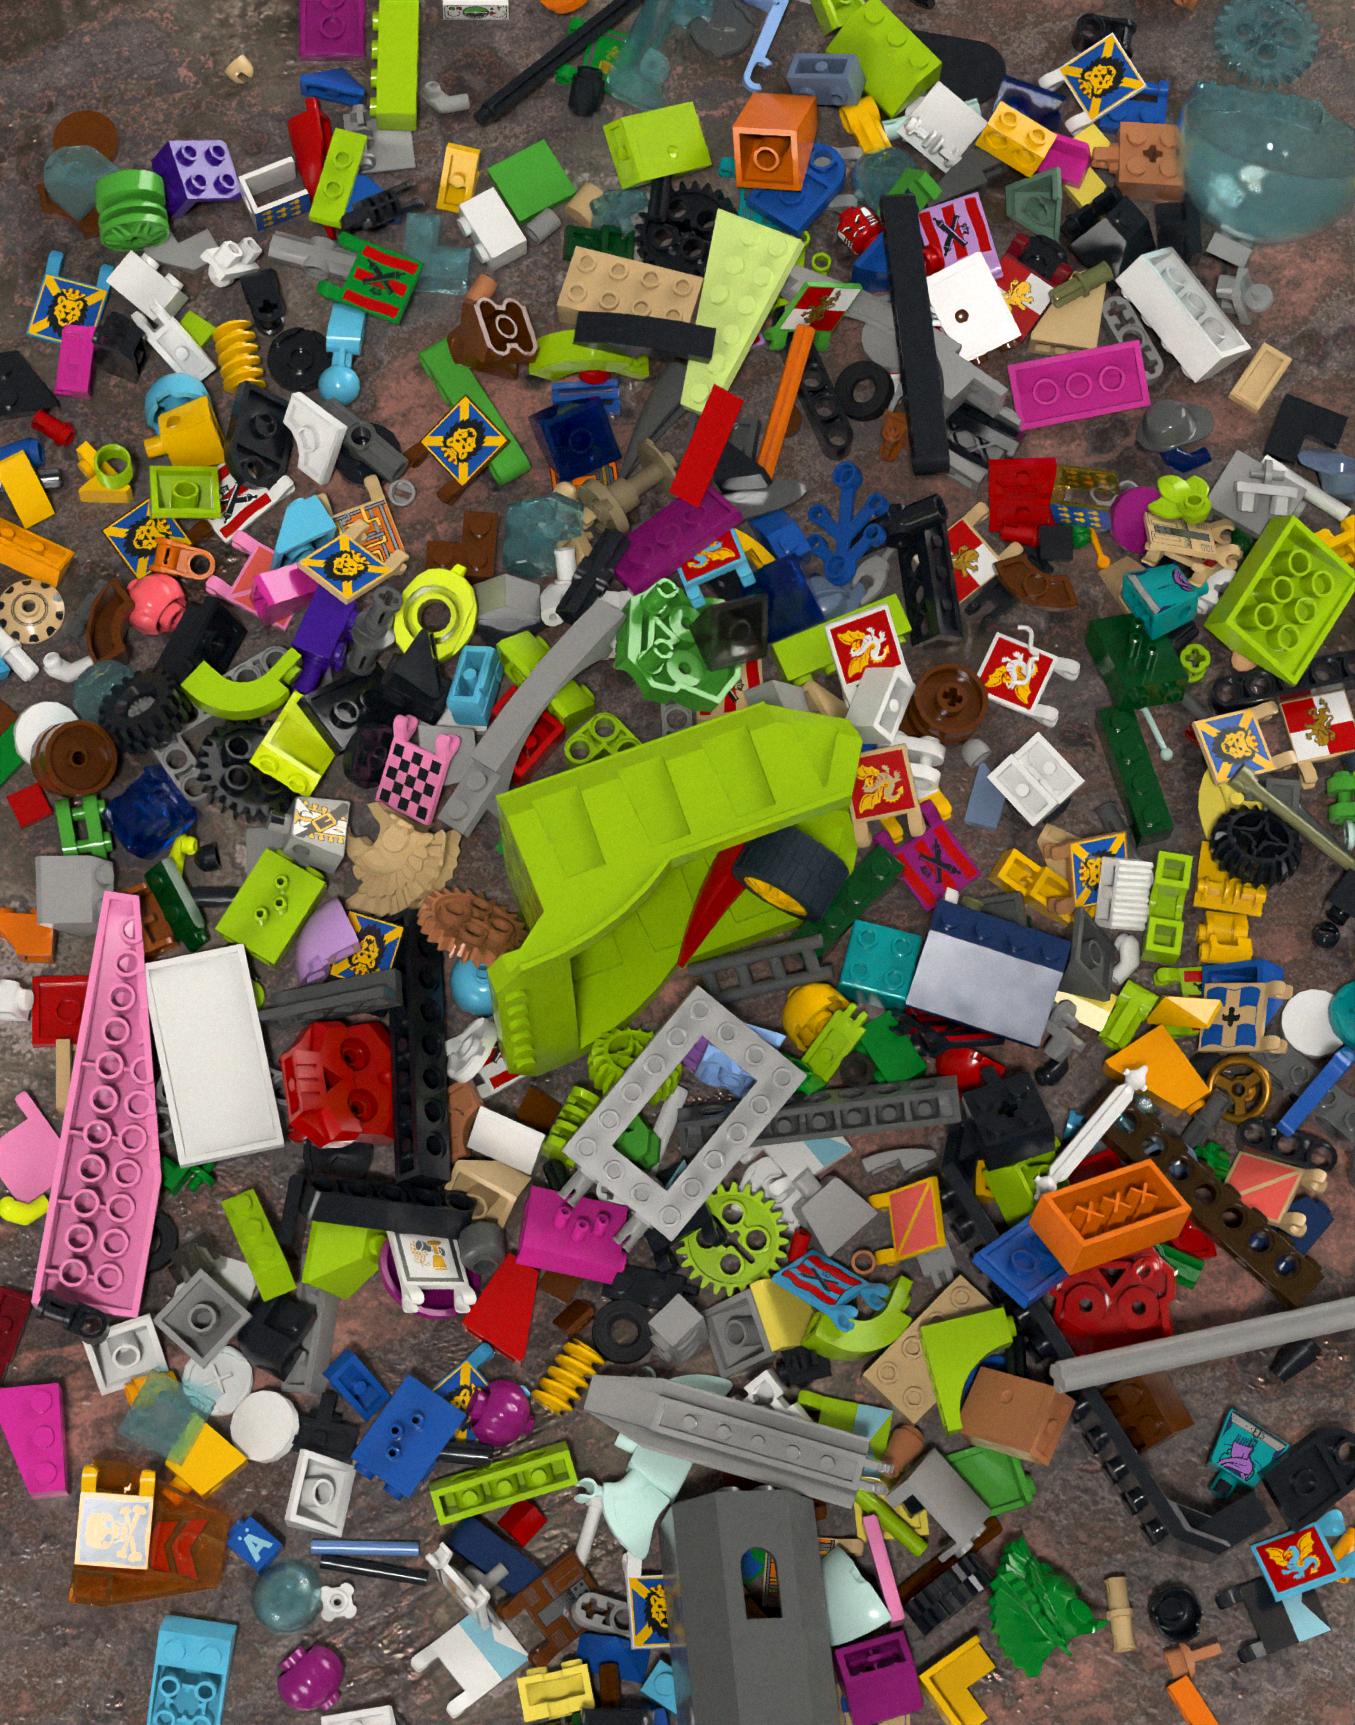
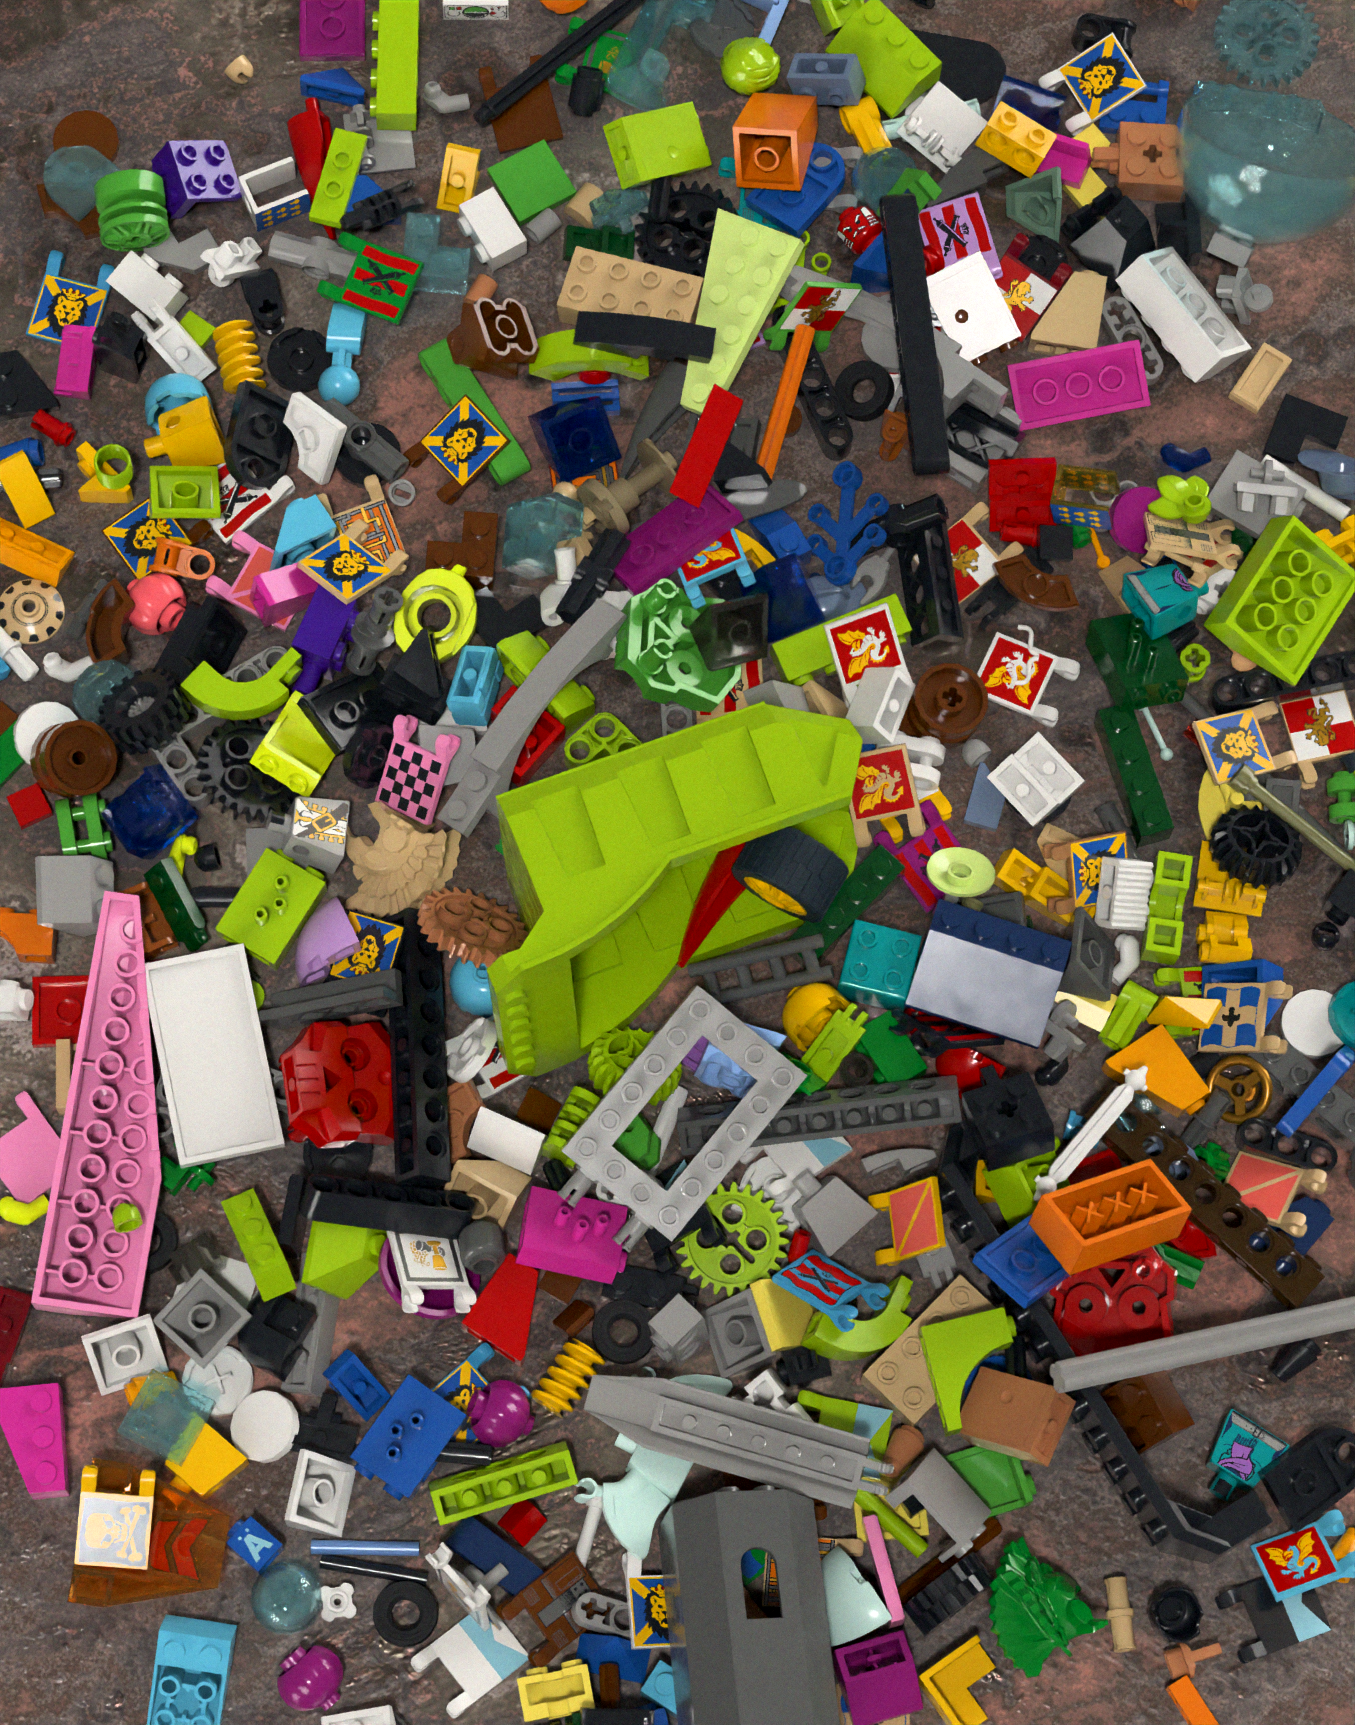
black connector [36,1289,110,1345] -> none
light grey slope [472,574,540,620] -> none
nougat hinge [849,1250,876,1280] -> none
olive axle [1048,261,1113,308] -> none
dark grey piece [1136,399,1215,452] -> none
none -> lime hinge [112,1203,143,1233]
none -> black tyre [373,1581,438,1647]
none -> reddish brown flag [478,54,563,154]
none -> lime hair [720,37,781,95]
none -> yellowish green dish [926,847,995,897]

